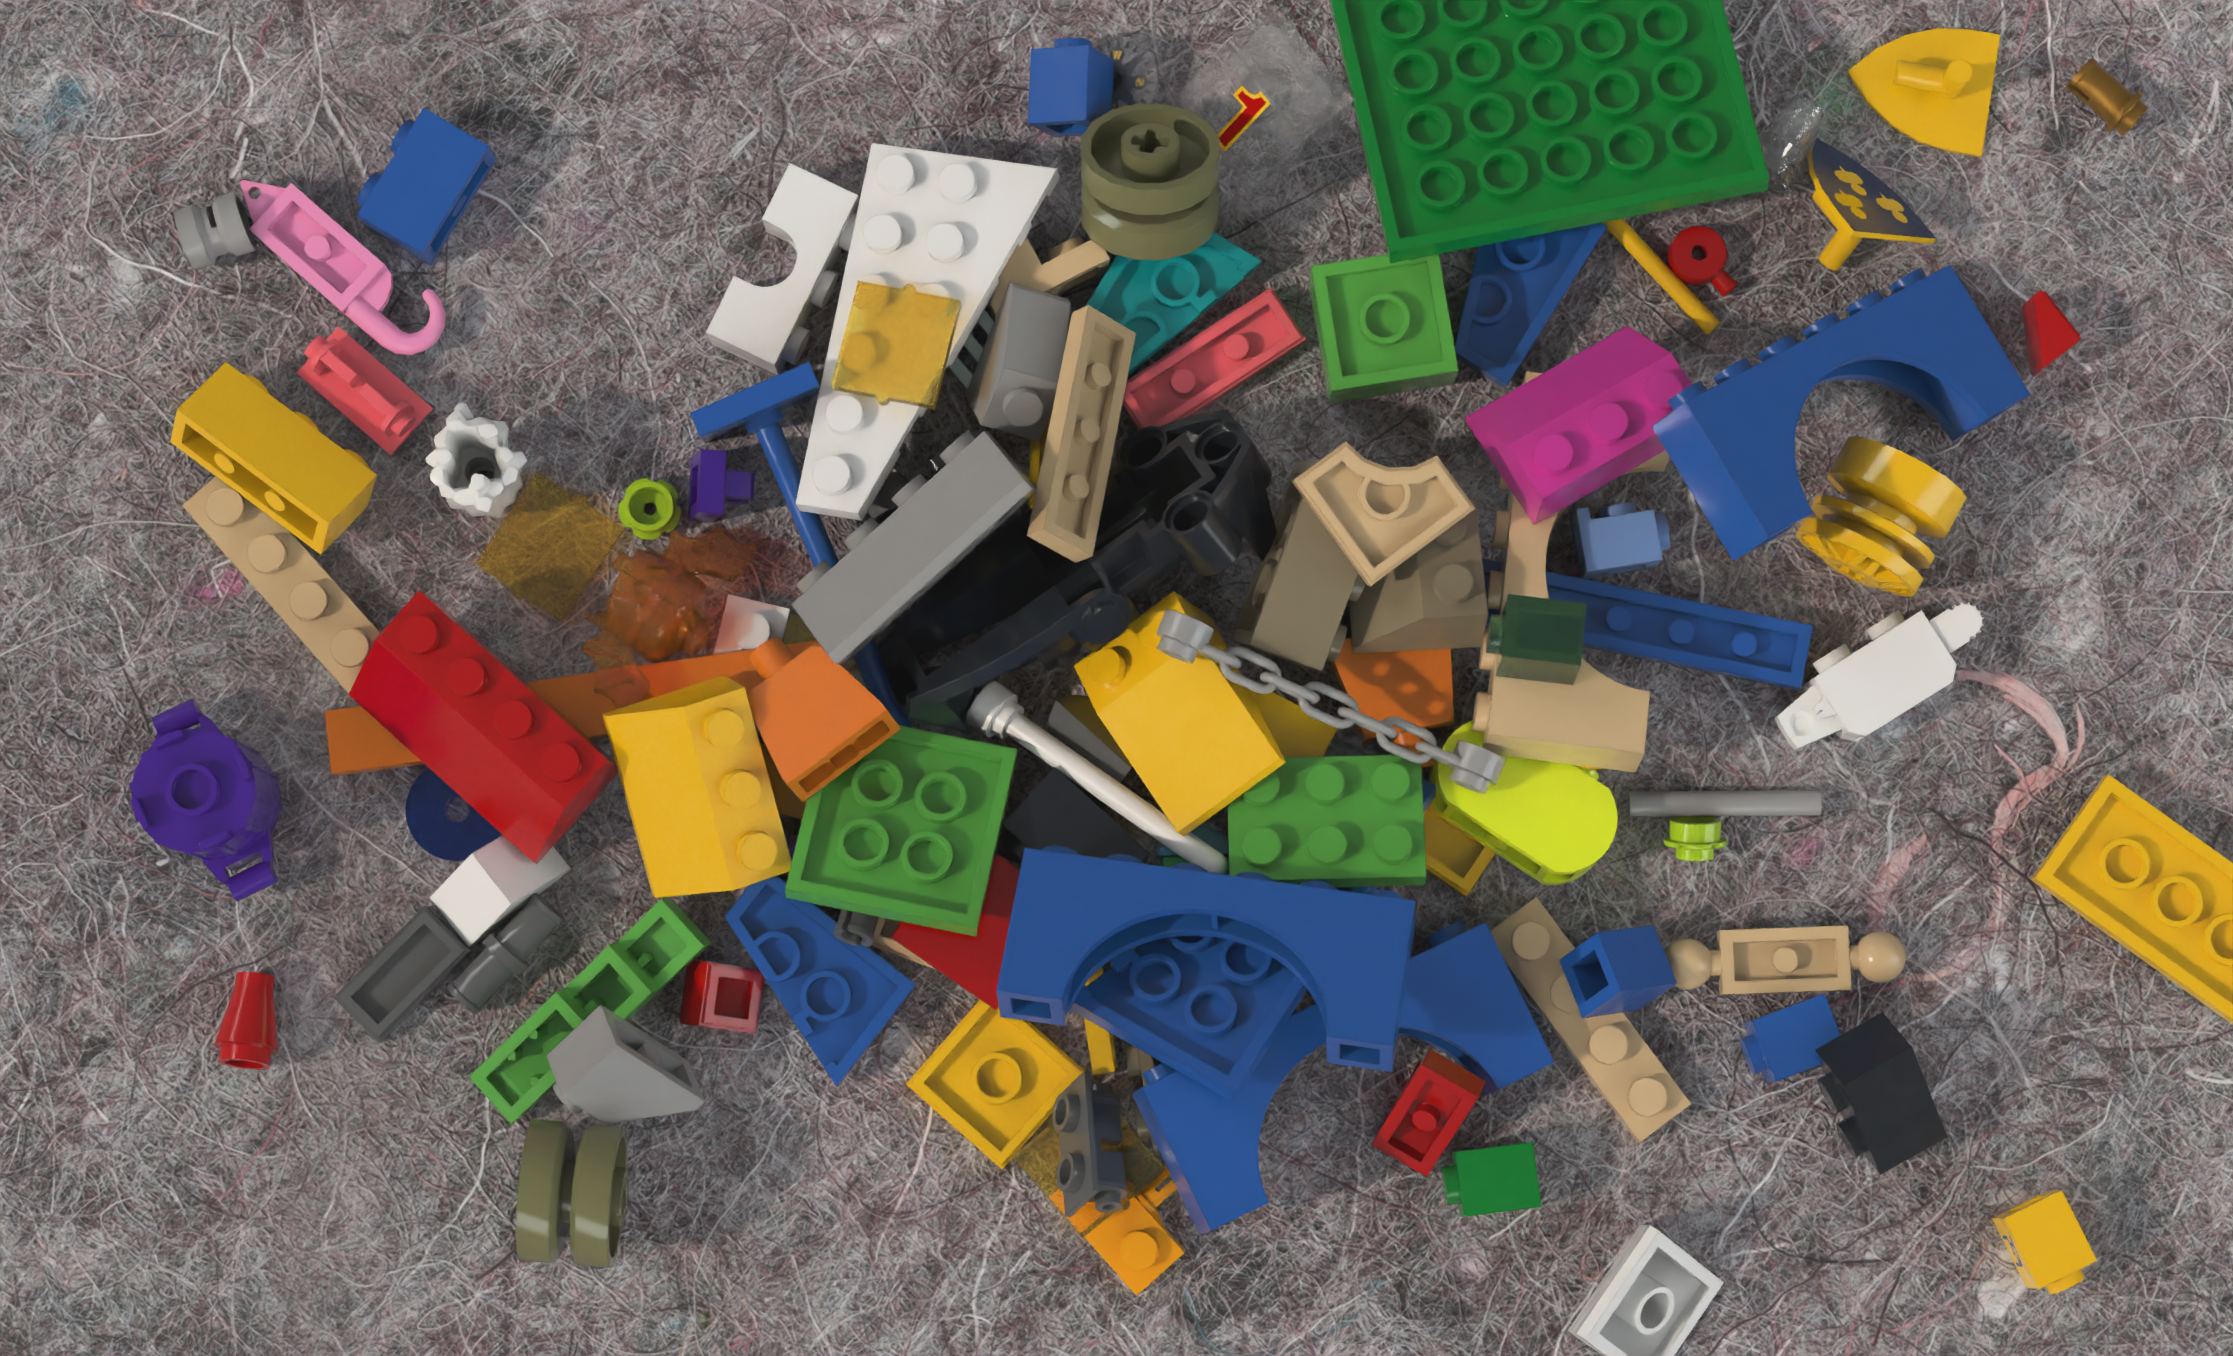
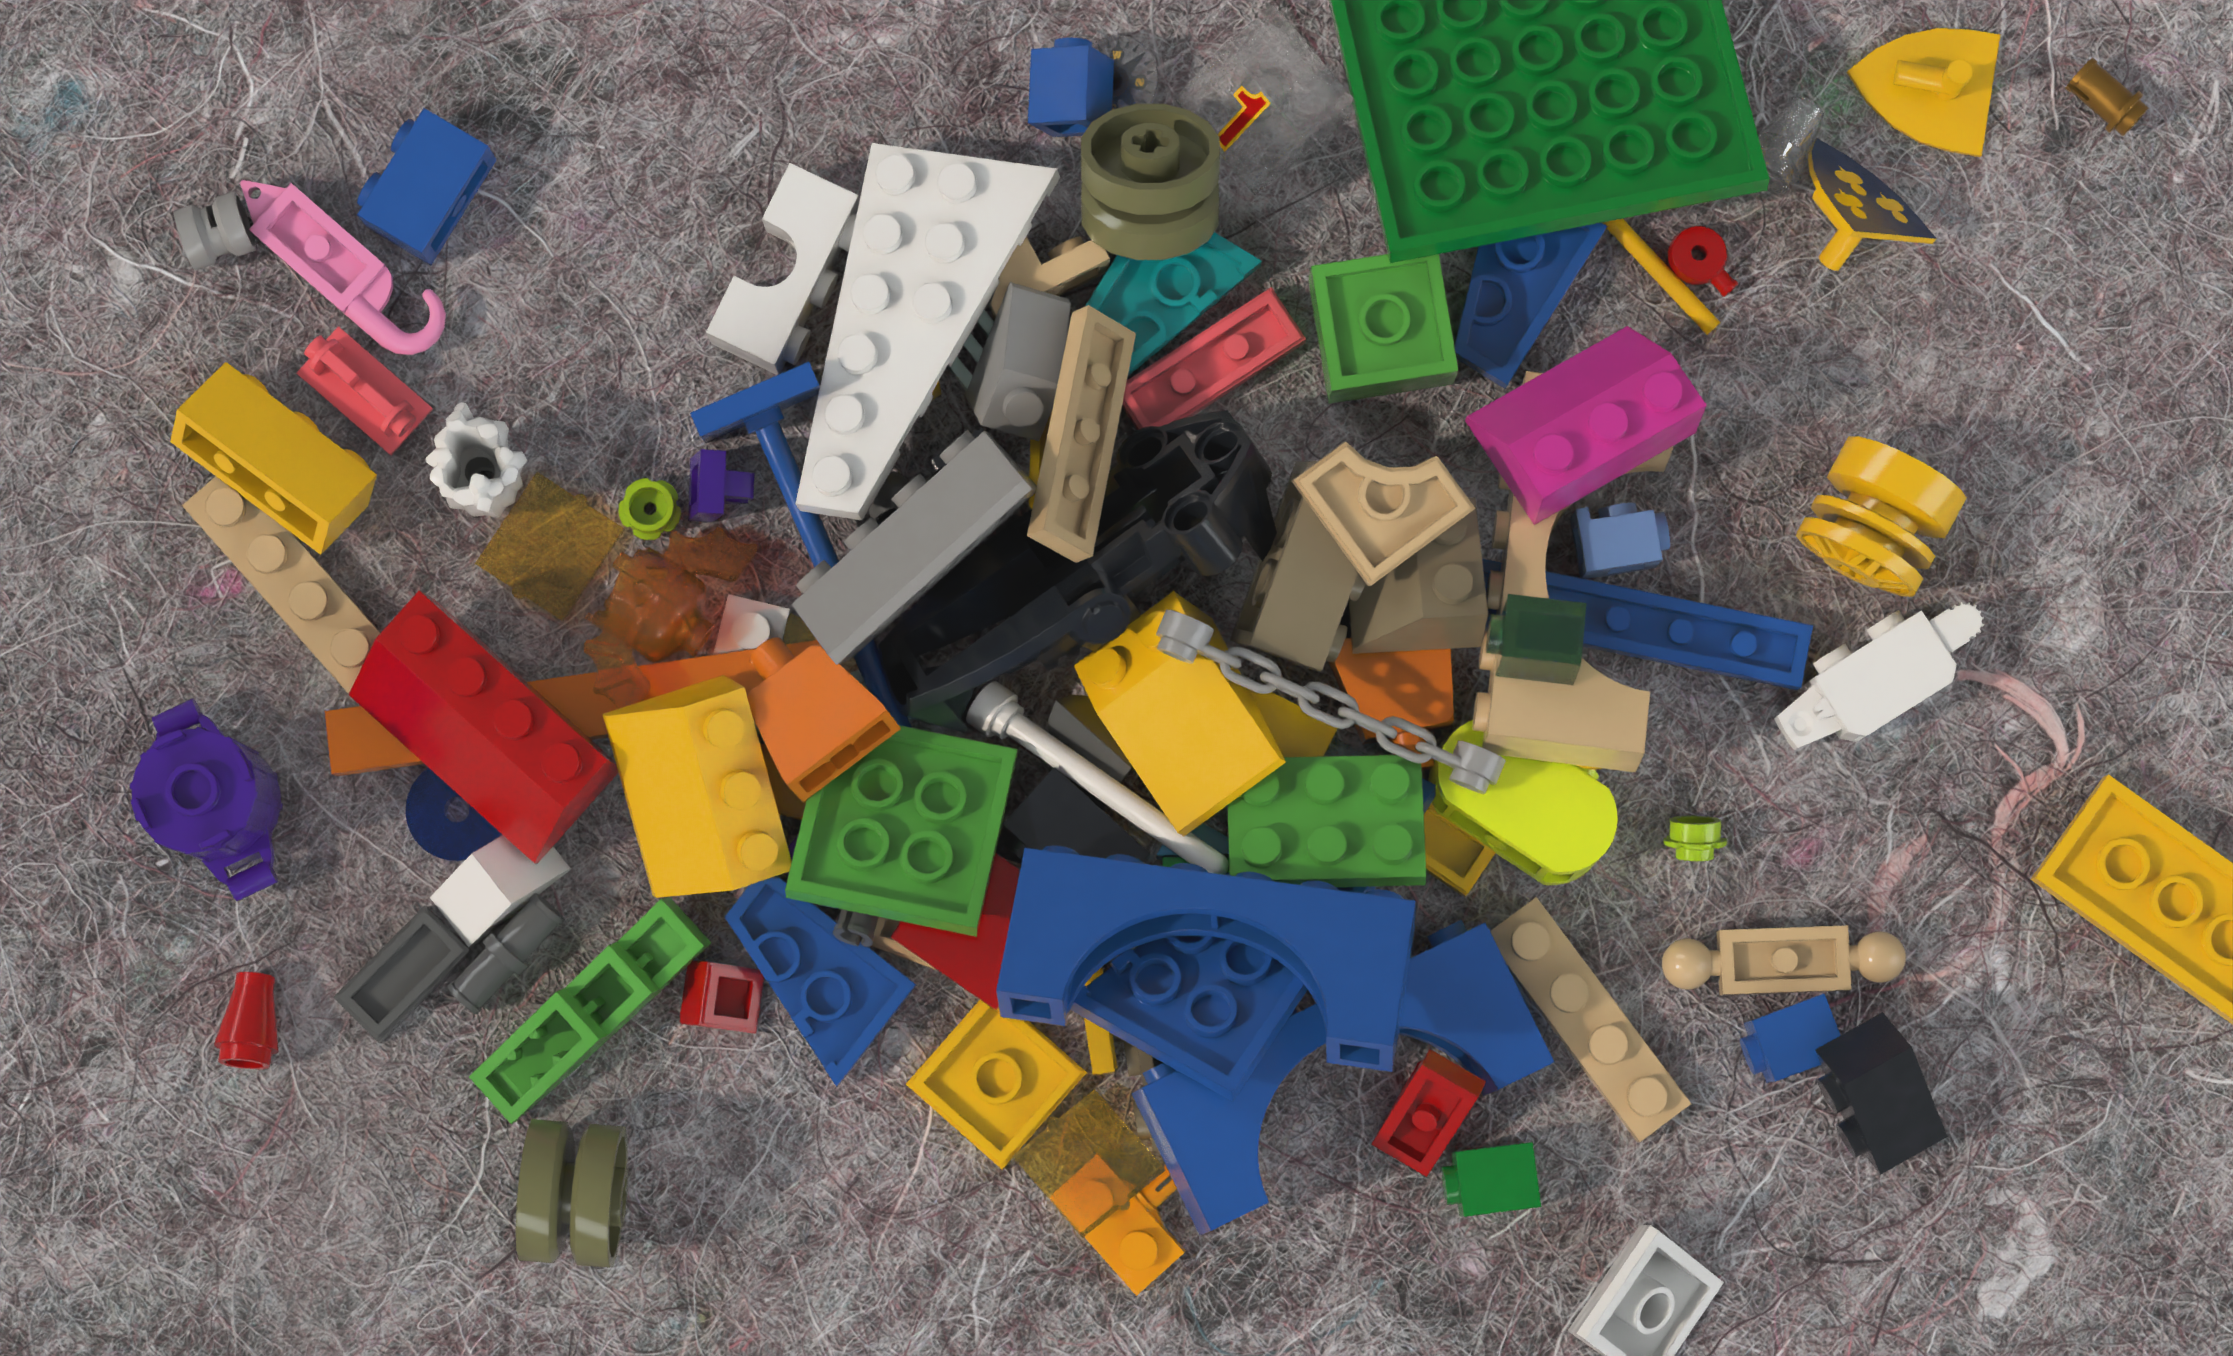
light grey slope [547,1005,705,1125] -> none
clear yellow piece [831,281,962,410] -> none
dark grey hinge [1052,1071,1127,1217] -> none
blue brick [1559,925,1677,1018] -> none
light grey bar [1627,790,1822,817] -> none
blue arch [1652,264,2030,561] -> none
yellow brick [1992,1190,2097,1295] -> none
red slope [2021,290,2081,377] -> none

